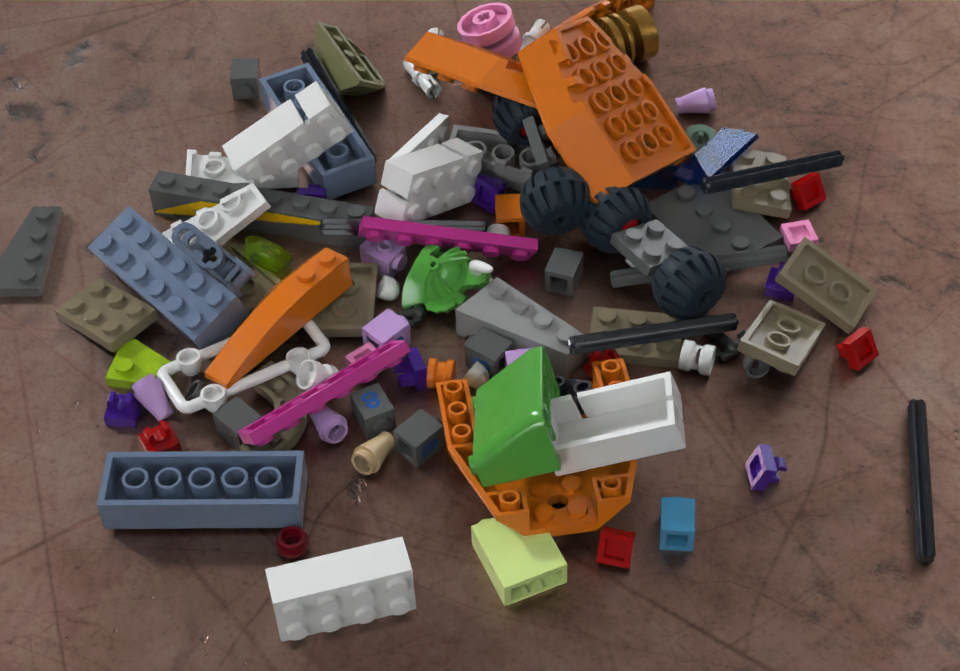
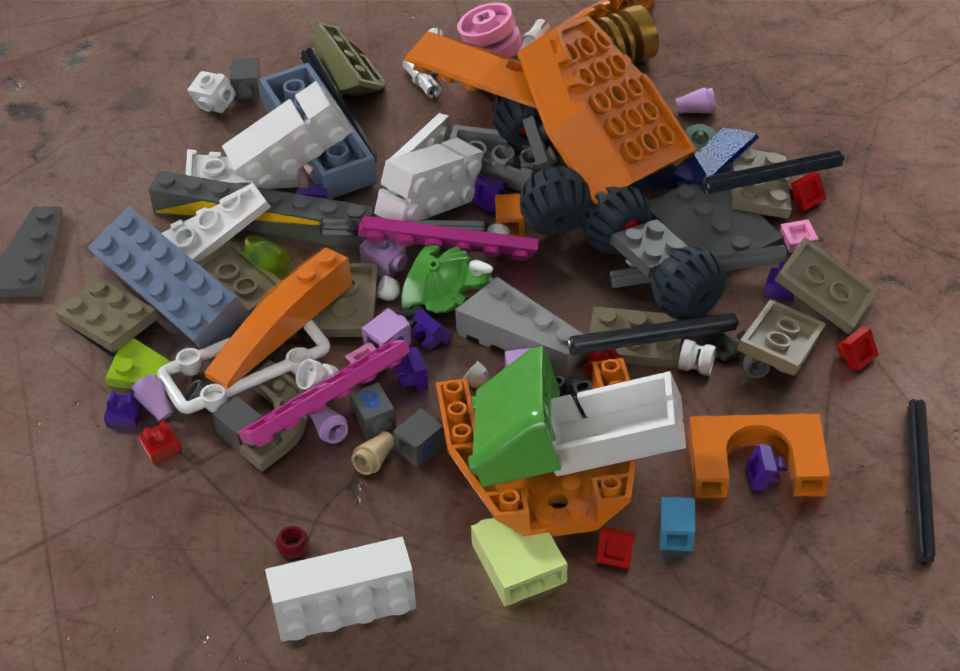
sand blue brick [97,451,308,529] -> none
sand blue piece [171,222,258,298] -> none
orange wheel [427,358,456,389] -> none
dark grey brick [464,327,513,379] -> none
dark grey brick [545,246,584,298] -> none
none -> white brick [187,71,236,113]
none -> dark purple tile [411,309,453,350]
none -> orange arch [688,413,830,498]

